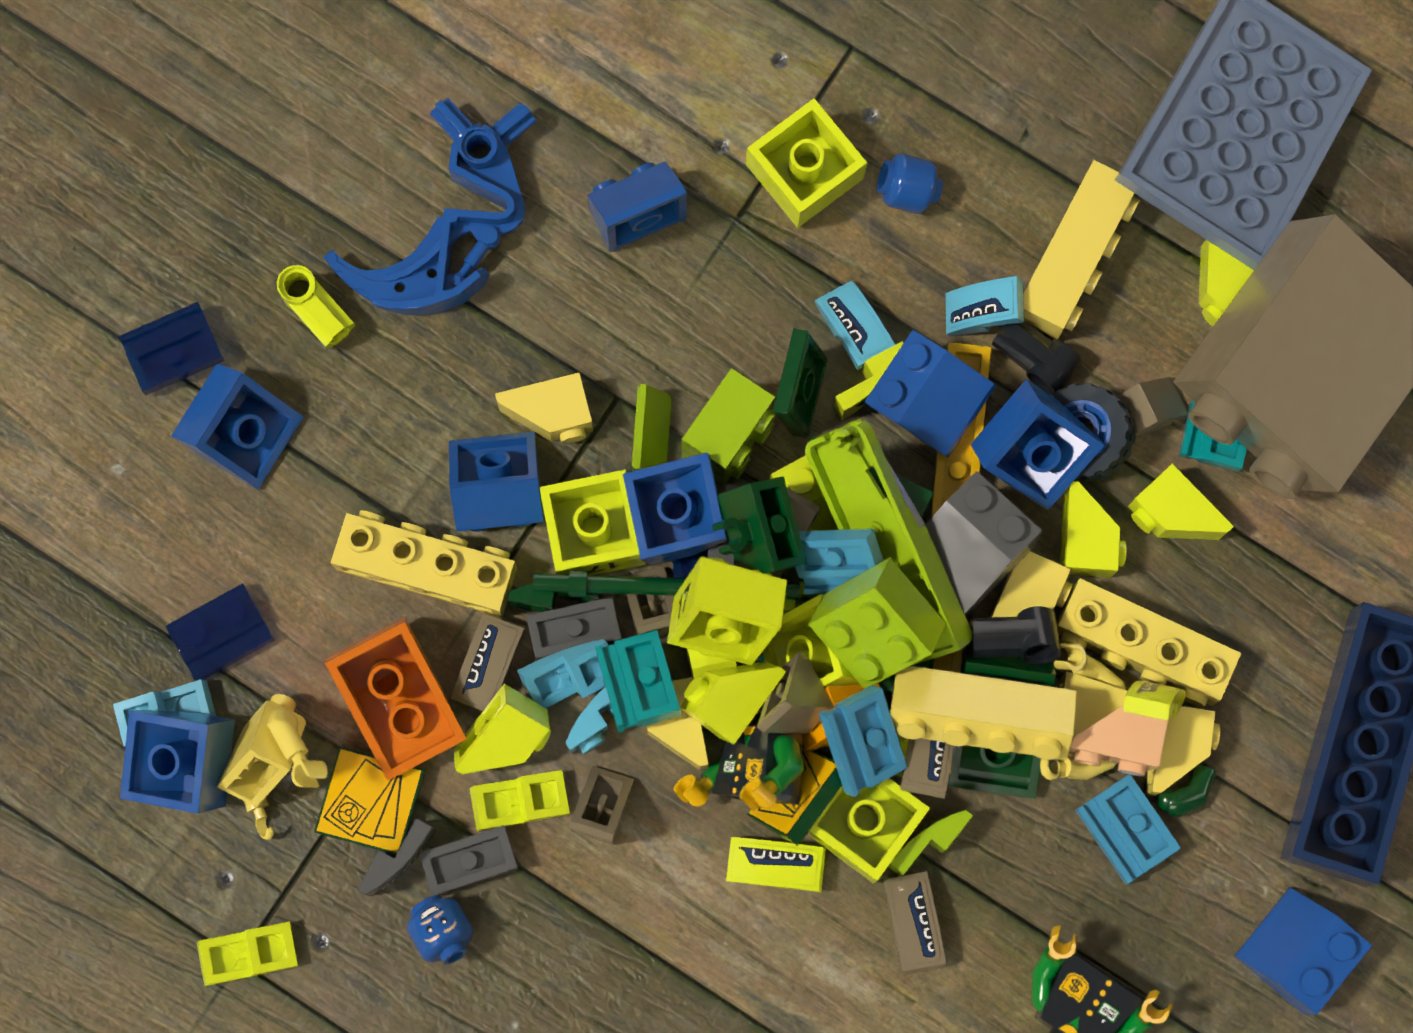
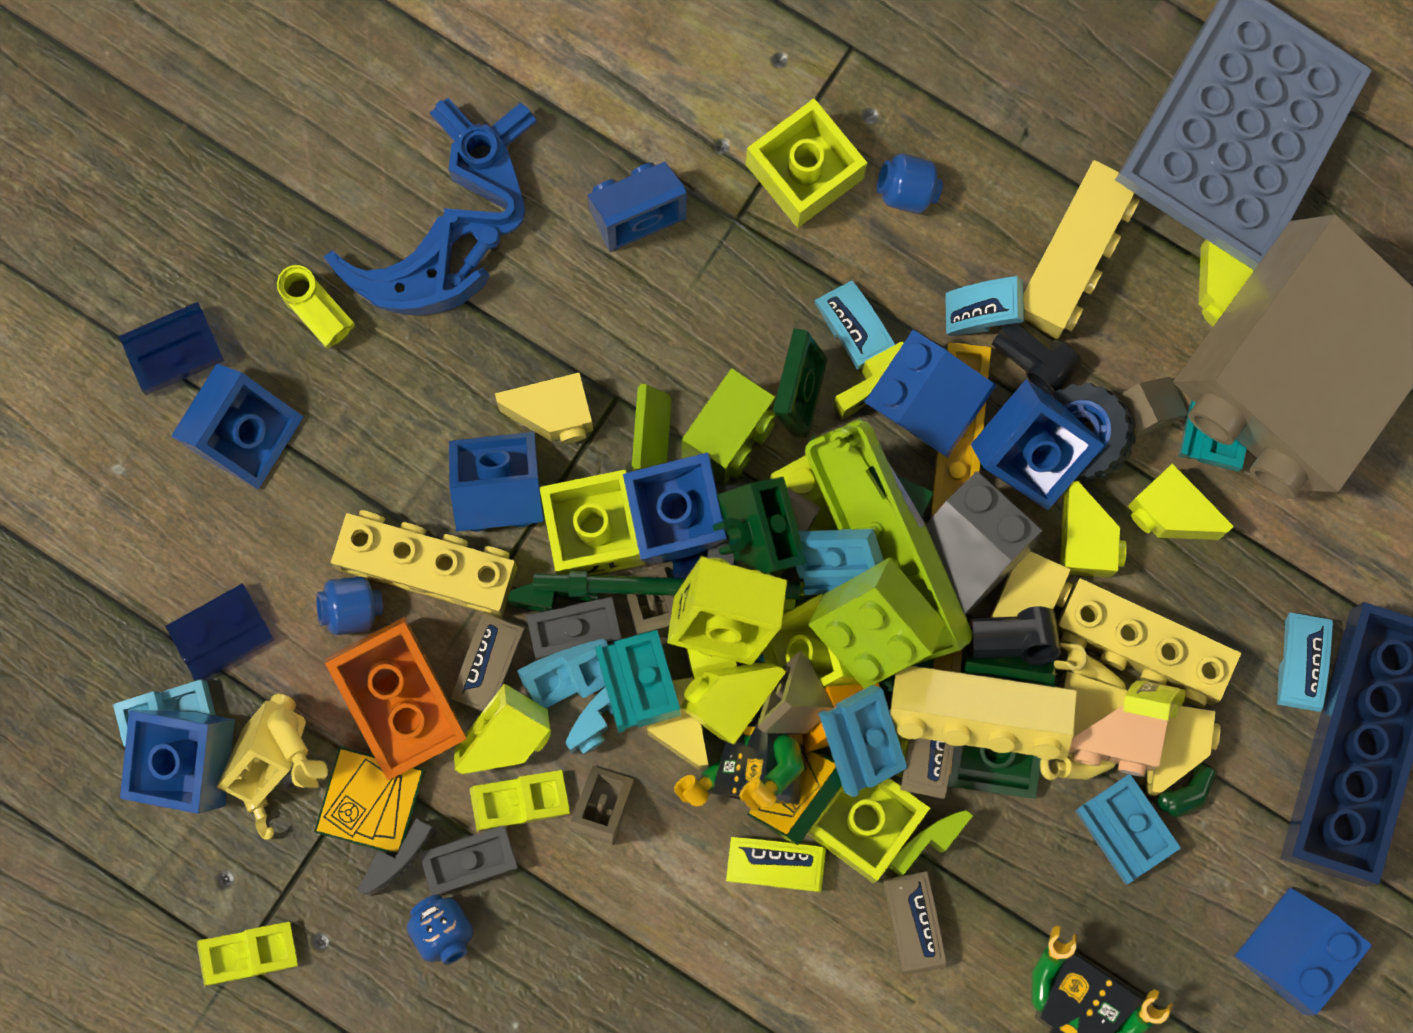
none -> blue head [316,577,383,635]
none -> medium azure slope [1277,613,1333,712]

